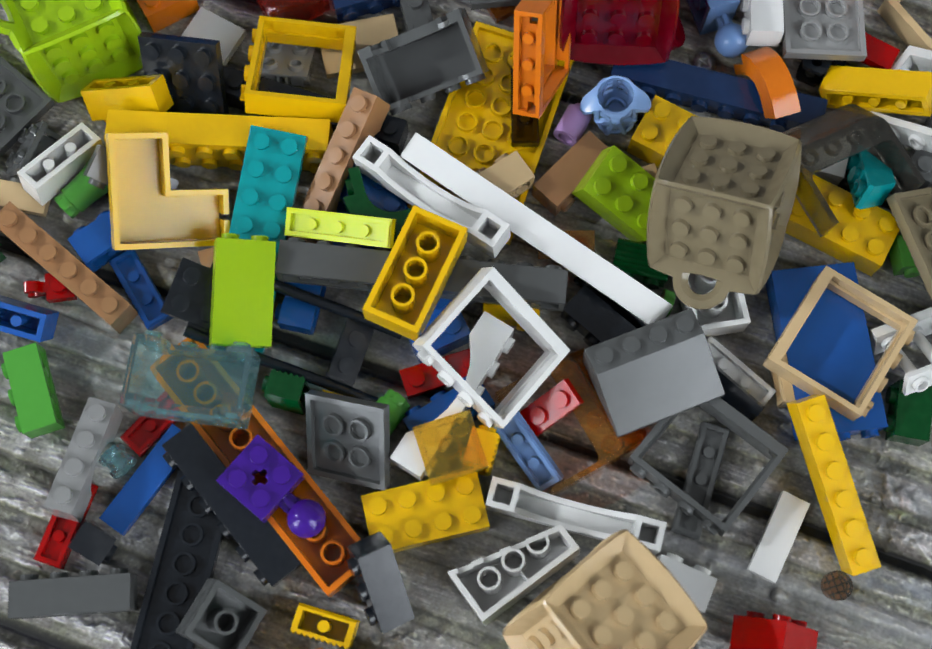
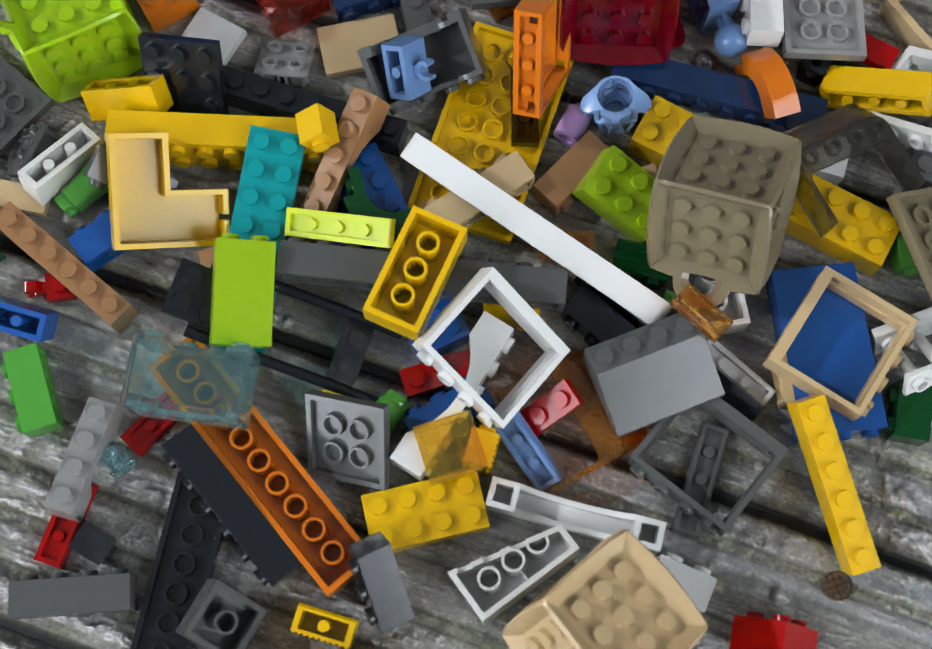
blue tile [99,423,181,536] -> none
blue tile [109,250,174,332] -> none
dark purple brick [216,434,326,538] -> none
yellow window [240,16,357,123] -> none
dark green brick [261,369,311,415] -> none
blue brick [275,282,327,335] -> none
white arch [353,135,511,259] -> none
white tile [747,490,810,584] -> none
teal slope [845,146,896,209] -> none
none -> yellow brick [295,103,340,153]
none -> medium blue brick [381,35,436,101]
none -> clear orange tile [670,283,734,343]

